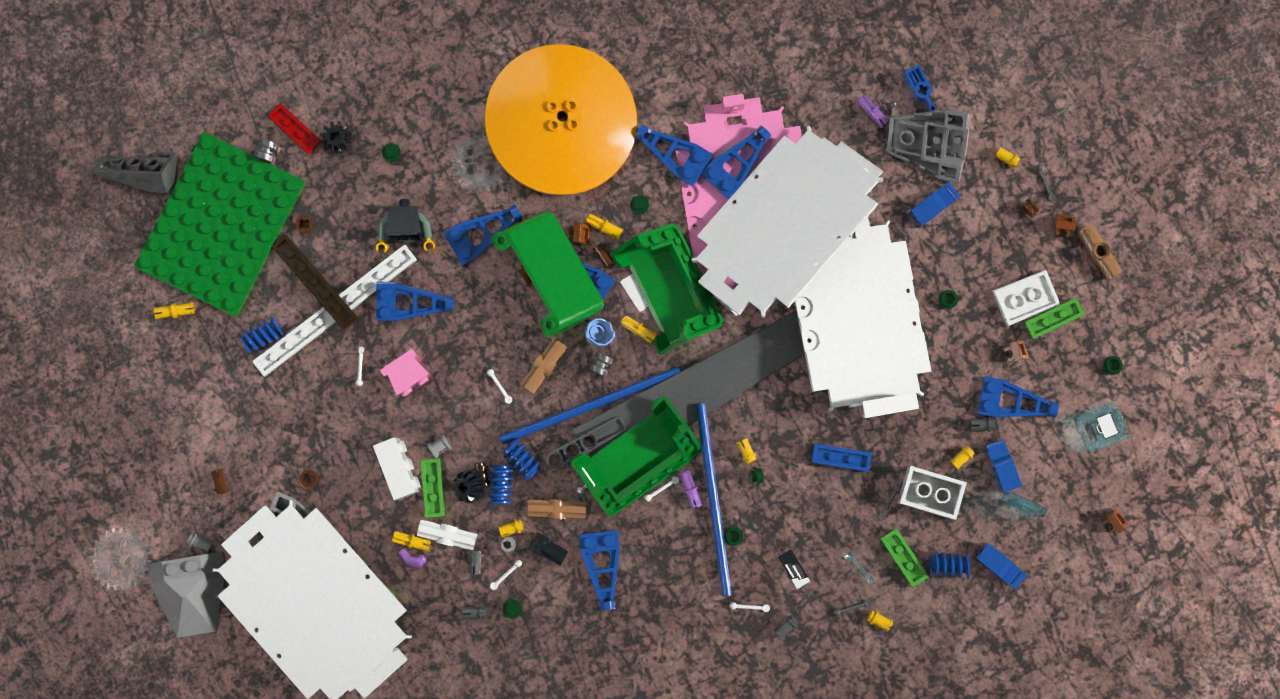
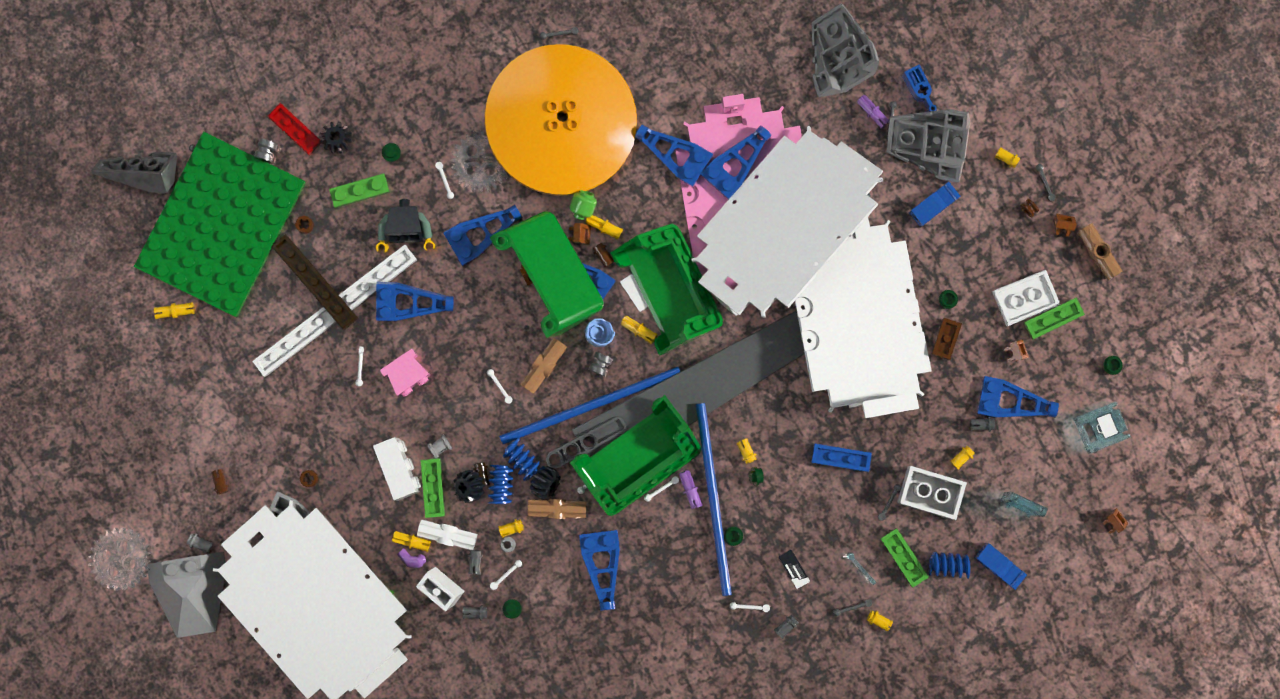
blue piece [240,316,284,354] -> none
black piece [527,532,569,566] -> none
dark green plate [630,195,649,215] -> none
blue piece [985,439,1022,493] -> none
none -> bright green plate [329,173,390,208]
none -> white brick [416,567,465,612]
none -> white hinge [435,162,454,199]
none -> black gear [530,466,561,500]
none -> dark grey hinge [540,27,579,40]
none -> bright green head [569,190,597,220]
none -> light grey wedge [812,4,879,97]
none -> reddish brown plate [931,318,962,360]

